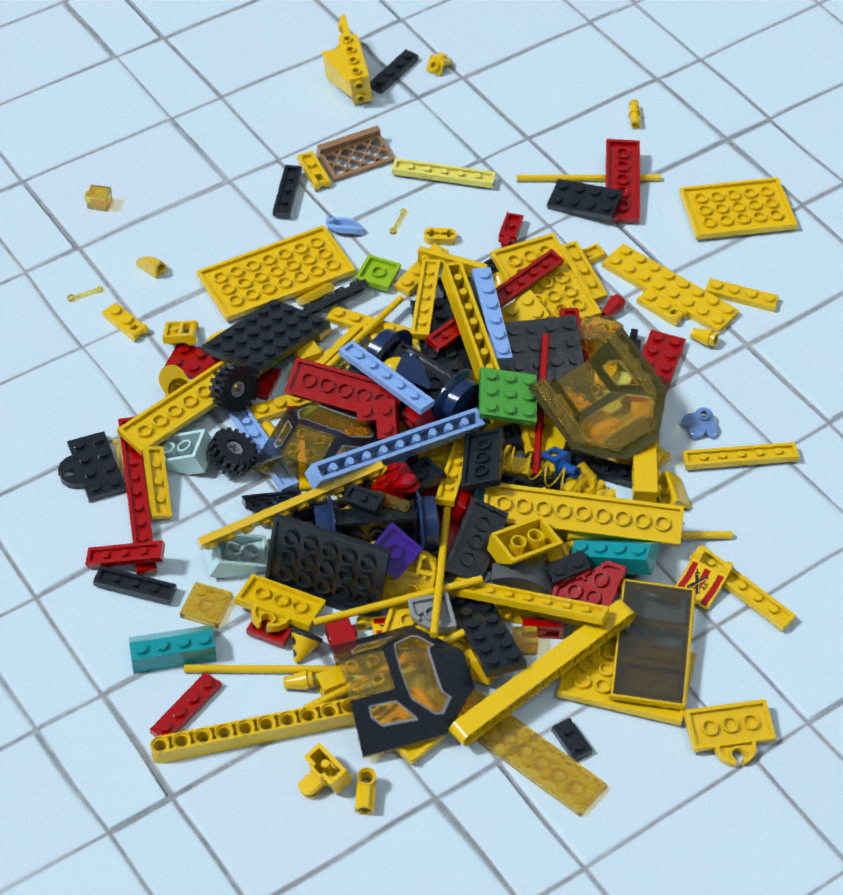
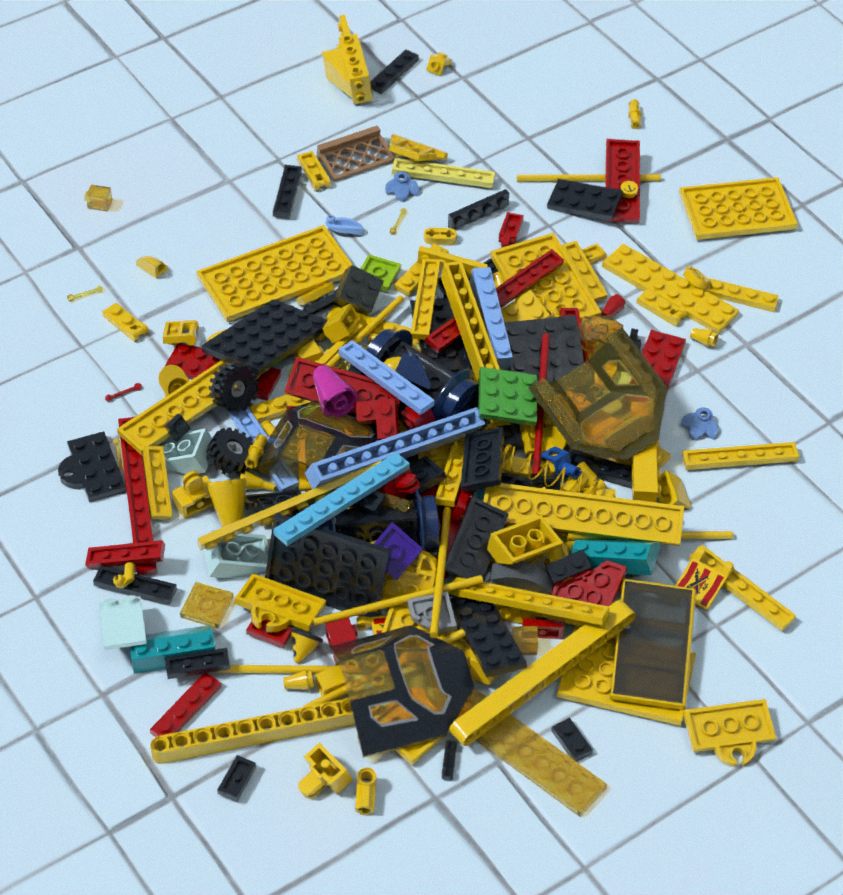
none -> light aqua slope [99,595,147,650]
none -> red hinge [105,383,142,402]
none -> yellow arm [113,562,135,588]
none -> black plate [164,413,191,442]
none -> black plate [164,648,230,679]
none -> yellow brick [172,471,213,519]
none -> yellow cone [207,478,247,527]
none -> black plate [217,755,256,802]
none -> yellow cone [240,471,275,491]
none -> yellow pin [245,434,267,469]
none -> medium azure plate [274,452,410,546]
none -> dark pink cone [313,365,358,418]
none -> yellow brick [322,304,360,343]
none -> pearl dark grey brick [333,265,384,315]
none -> medium blue plate [385,172,419,202]
none -> yellow wing [389,134,449,162]
none -> black axle [441,740,457,781]
none -> black plate [448,189,510,230]
none -> yellow tile [620,181,638,198]
none -> yellow beam [683,266,709,289]

